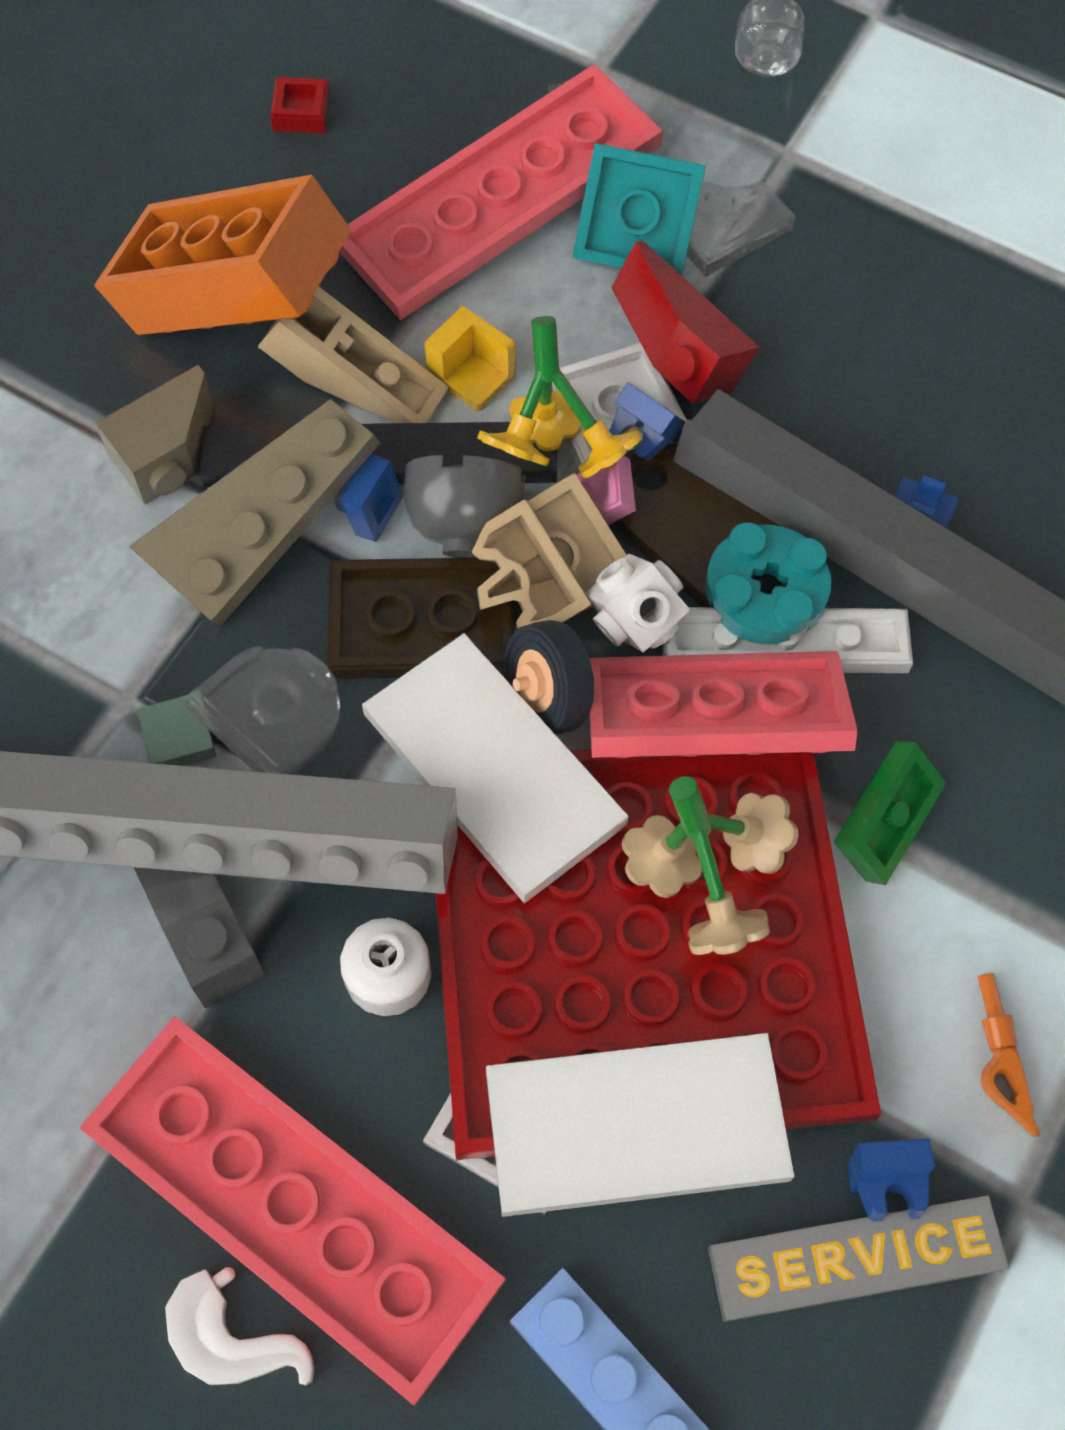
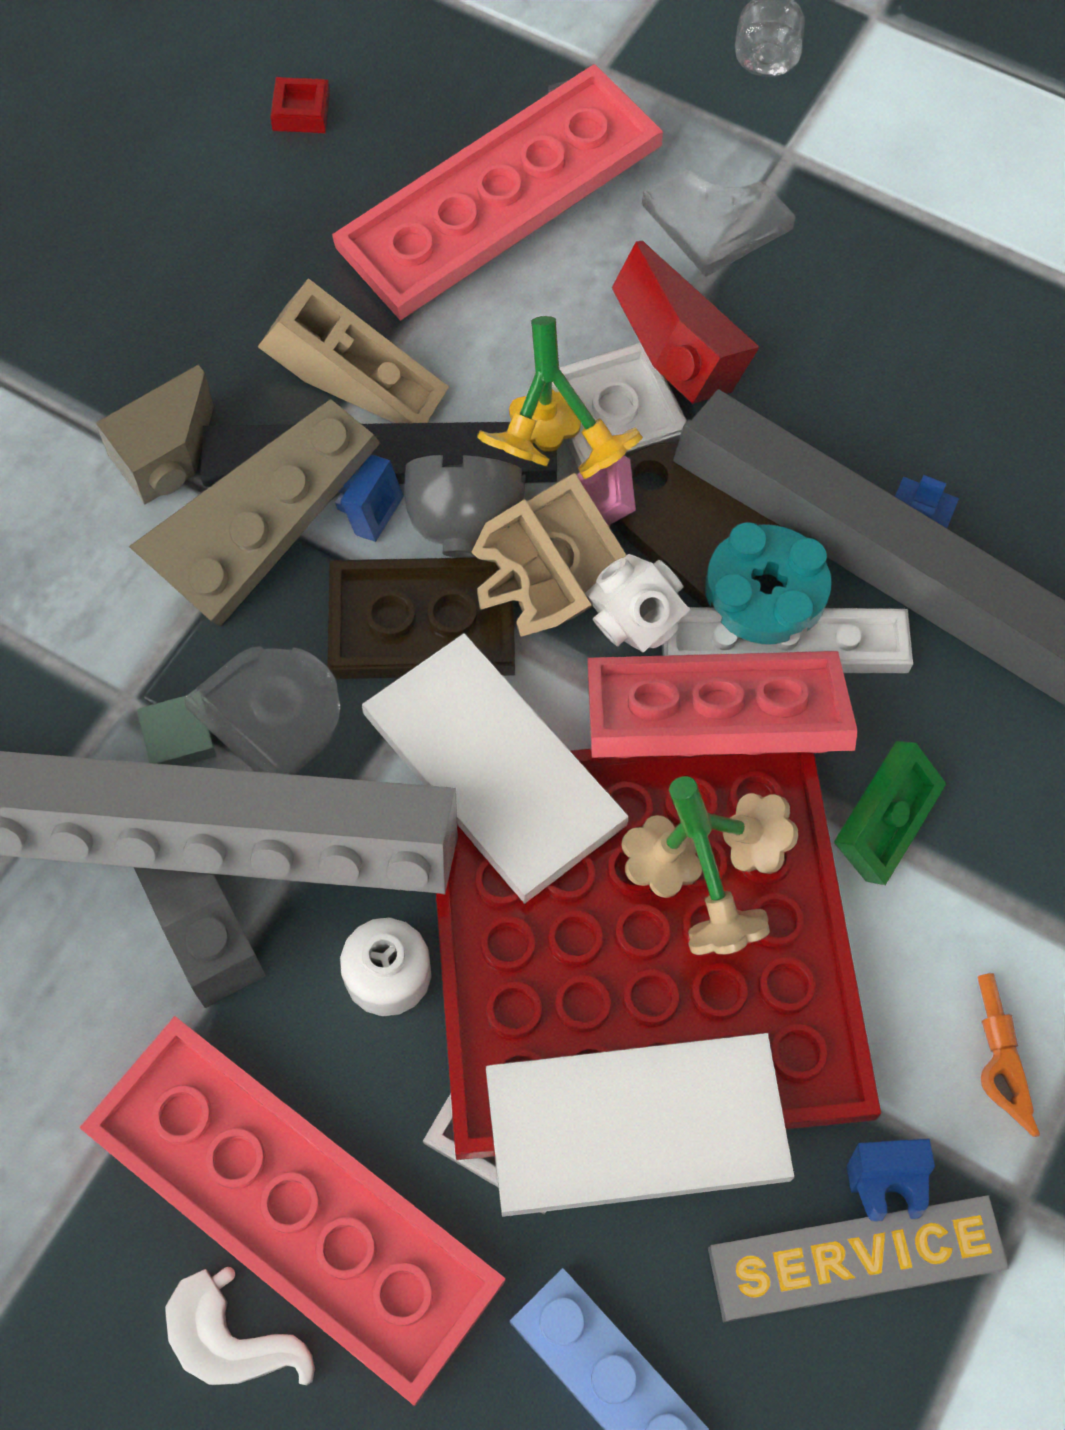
orange brick [94,174,352,335] -> none
yellow panel [424,305,516,411] -> none
black wheel [503,620,594,735] -> none
teal plate [572,143,706,276] -> none
tile [609,382,686,460] -> none

